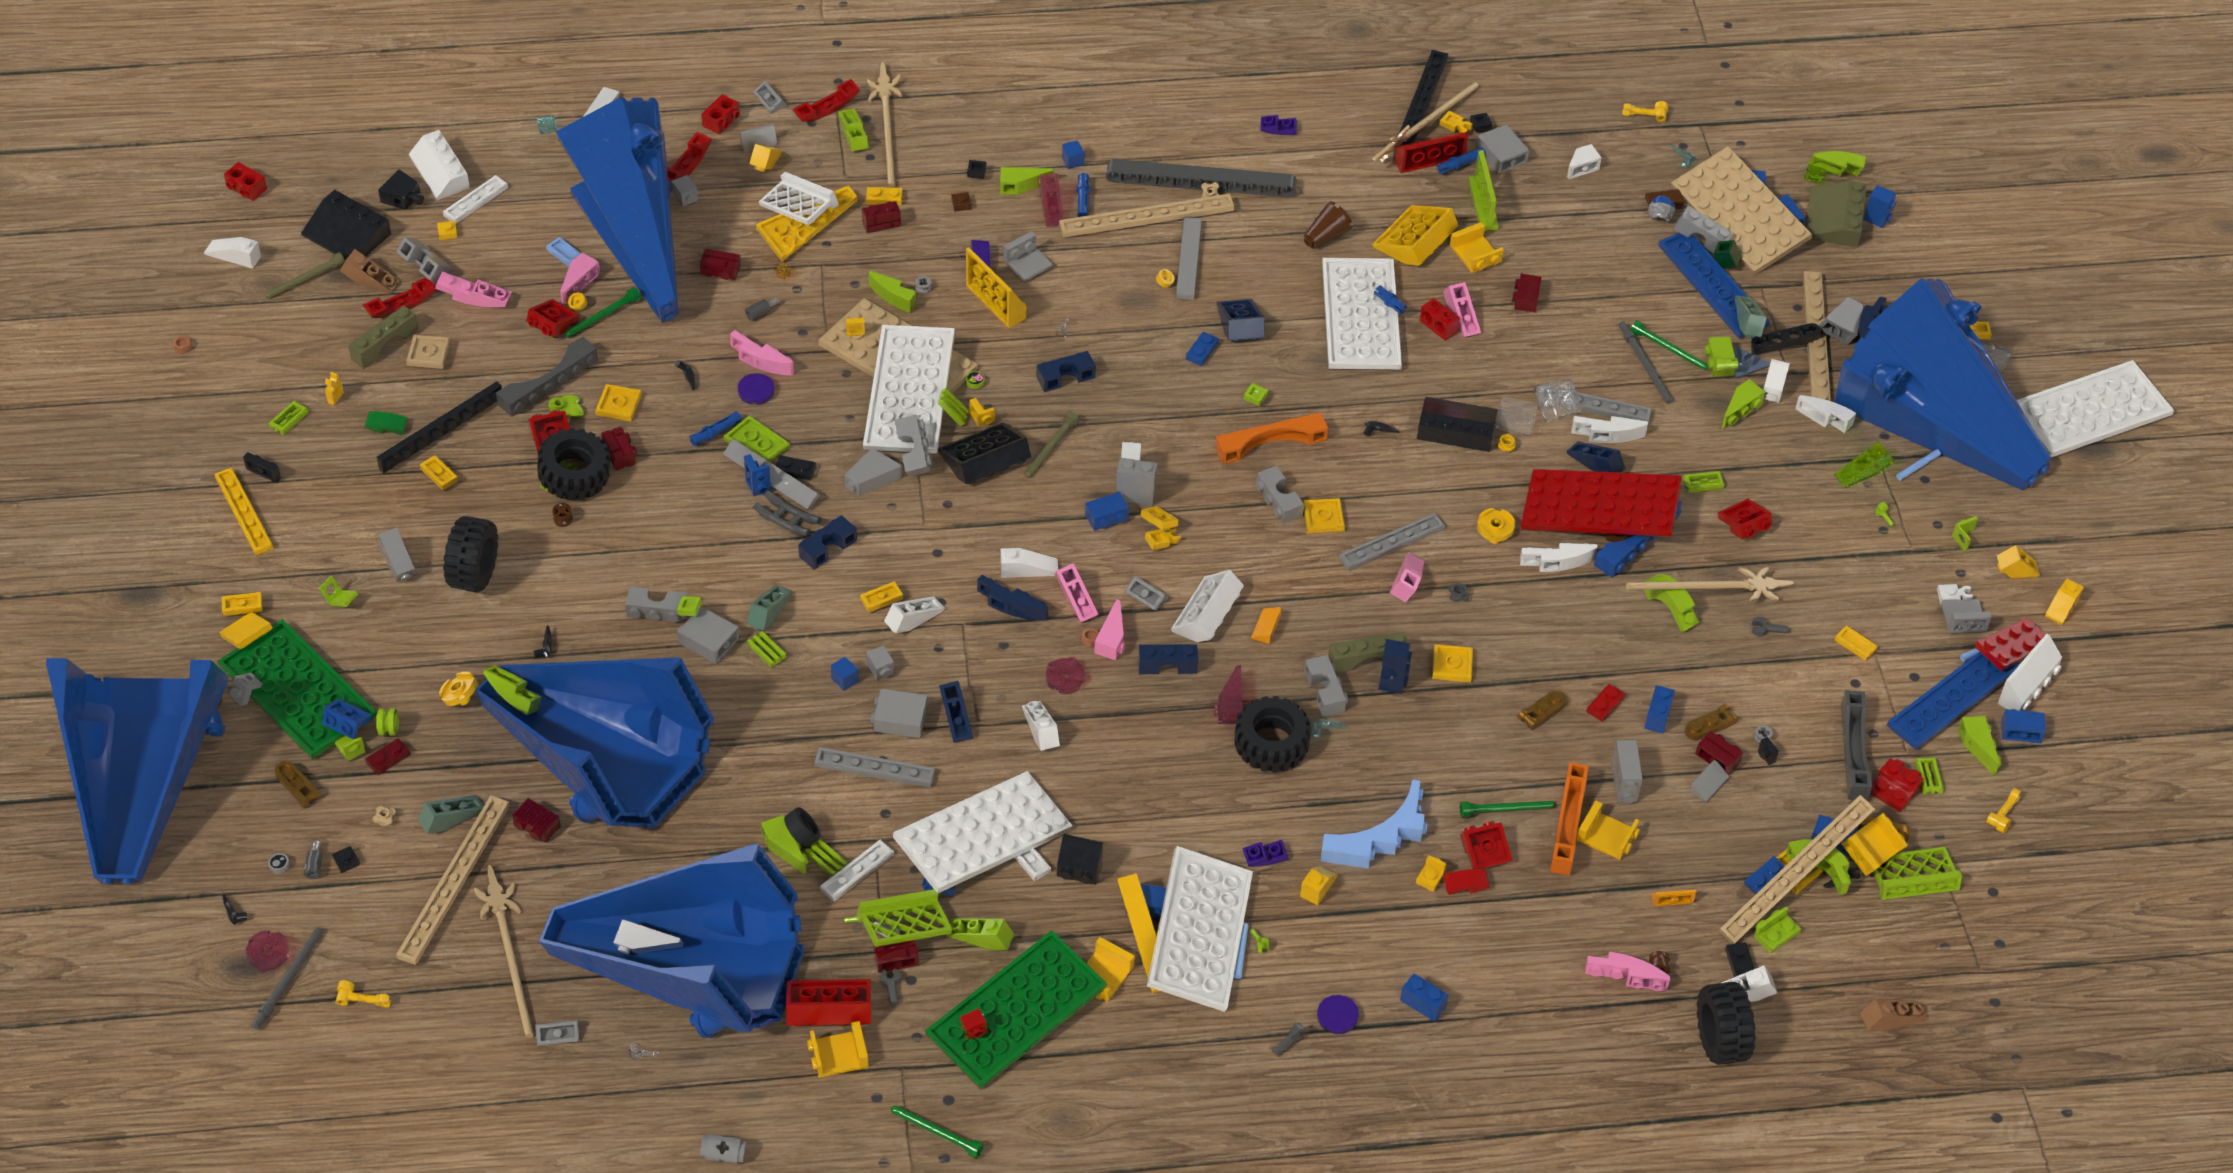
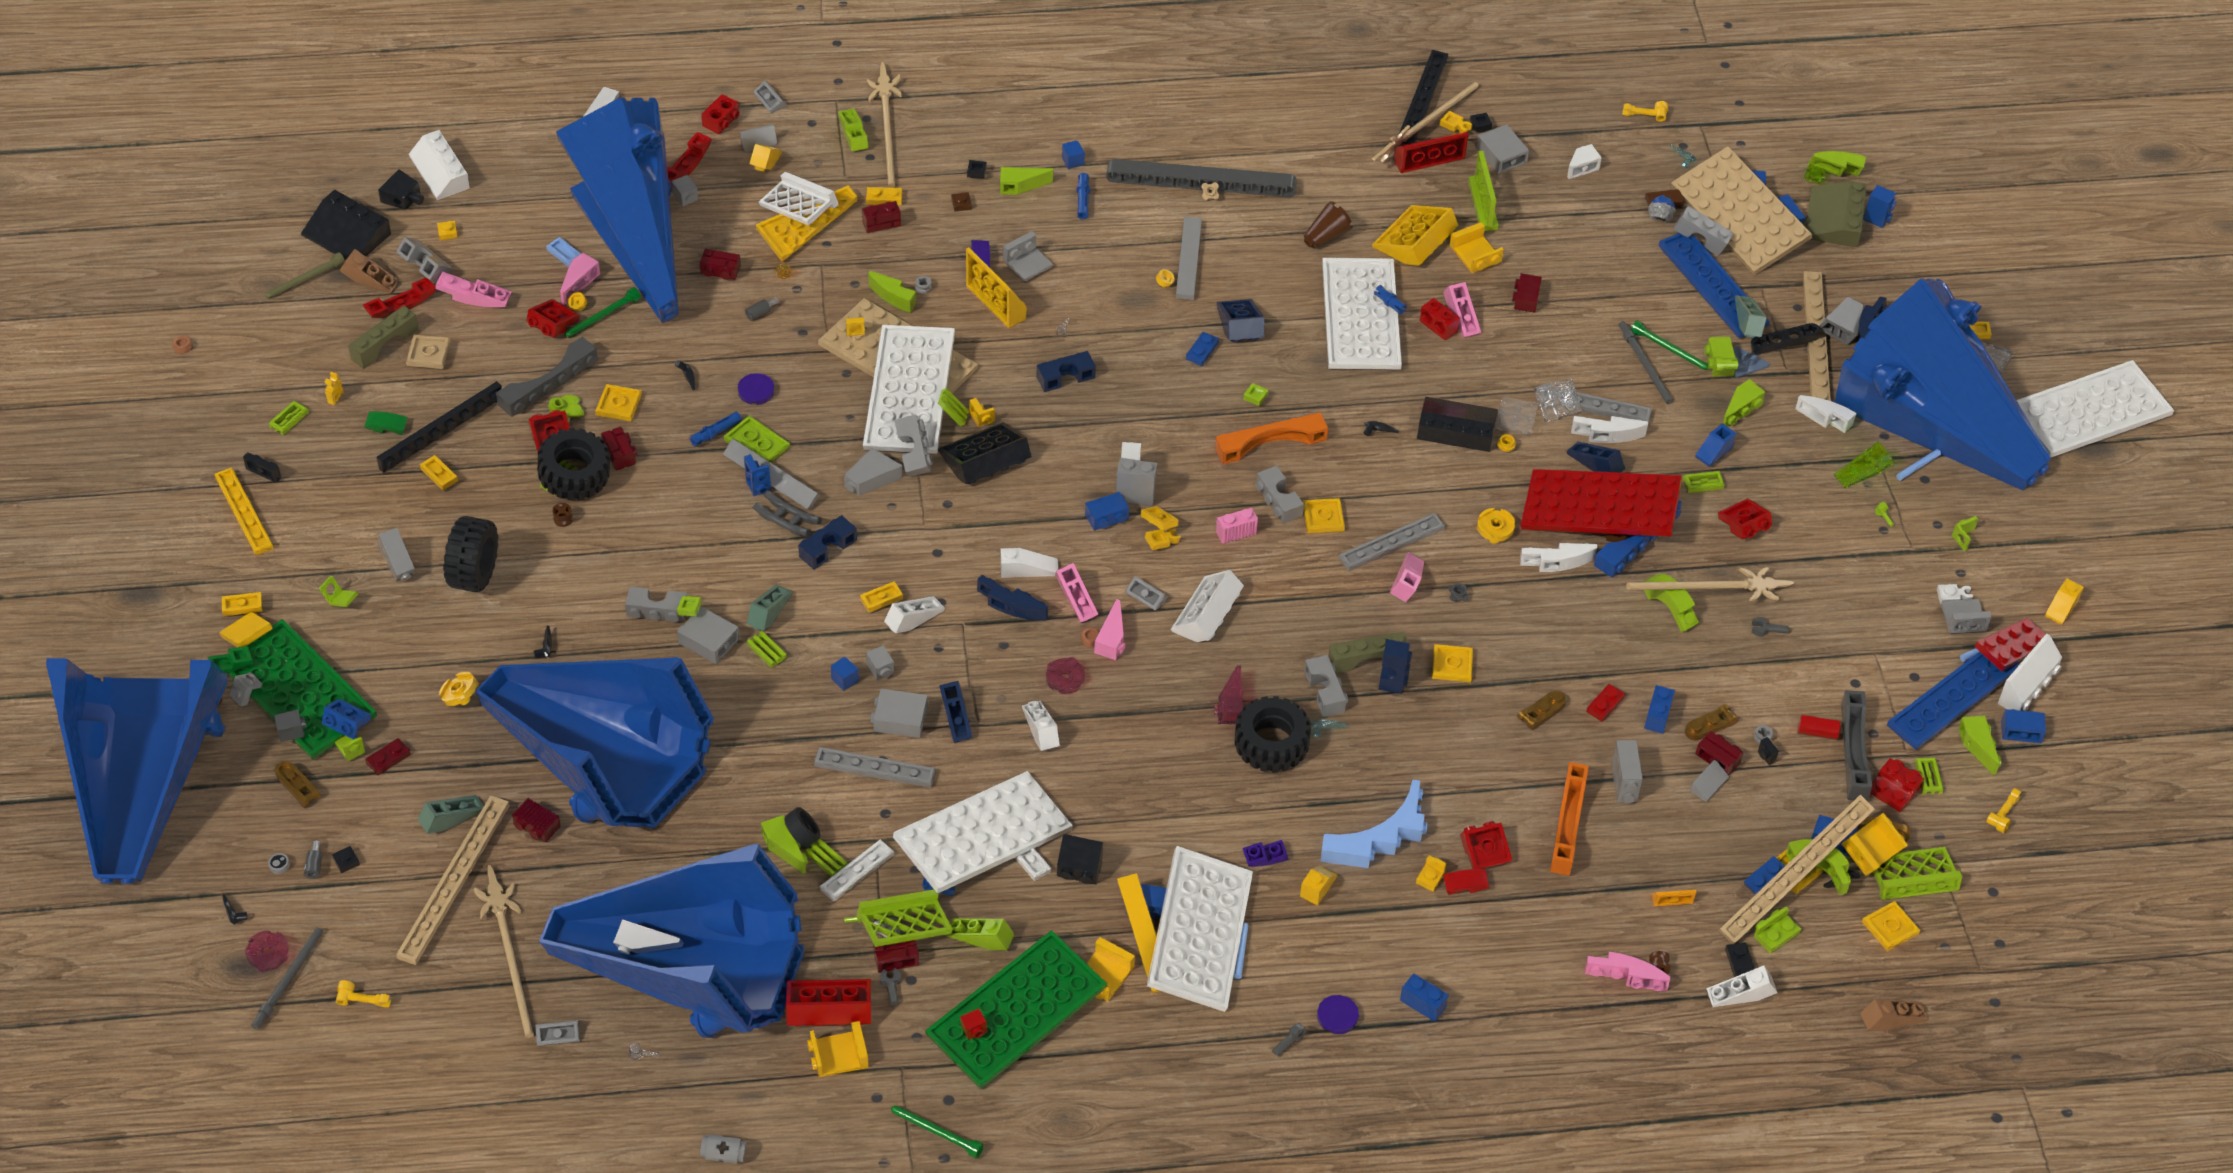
white slope [204,237,261,269] -> none
red brick [224,162,267,201] -> none
tan plate [373,806,396,826] -> none
lime wheel [376,708,399,736] -> none
white tile [443,175,508,224] -> none
lime slope [483,665,541,715] -> none
clear light blue tile [536,115,557,134] -> none
bright pink slope [730,330,794,376] -> none
black plate [776,455,816,481] -> none
red slope [793,79,860,122] -> none
tile [966,371,984,389] -> none
olive piece [1025,411,1080,477] -> none
clear pink slope [1038,174,1063,227] -> none
tan plate [1059,194,1234,238] -> none
dark blue arch [1138,644,1198,674] -> none
lime hand [1250,929,1270,953] -> none
light orange slope [1251,607,1282,644] -> none
dark purple slope [1261,115,1297,135] -> none
blue pin [1437,147,1486,174] -> none
green piece [1459,801,1555,818] -> none
yellow panel [1577,800,1640,860] -> none
black tyre [1697,982,1756,1065] -> none
dark green brick [1713,240,1741,269] -> none
white slope [1763,359,1790,403] -> none
yellow tile [1834,625,1878,661] -> none
yellow slope [1997,545,2040,578] -> none
none -> green slope [208,646,253,674]
none -> dark grey brick [274,710,307,742]
none -> bright pink brick [1216,508,1258,544]
none -> blue slope [1695,423,1736,467]
none -> red brick [1797,715,1841,740]
none -> yellow tile [1862,901,1920,951]

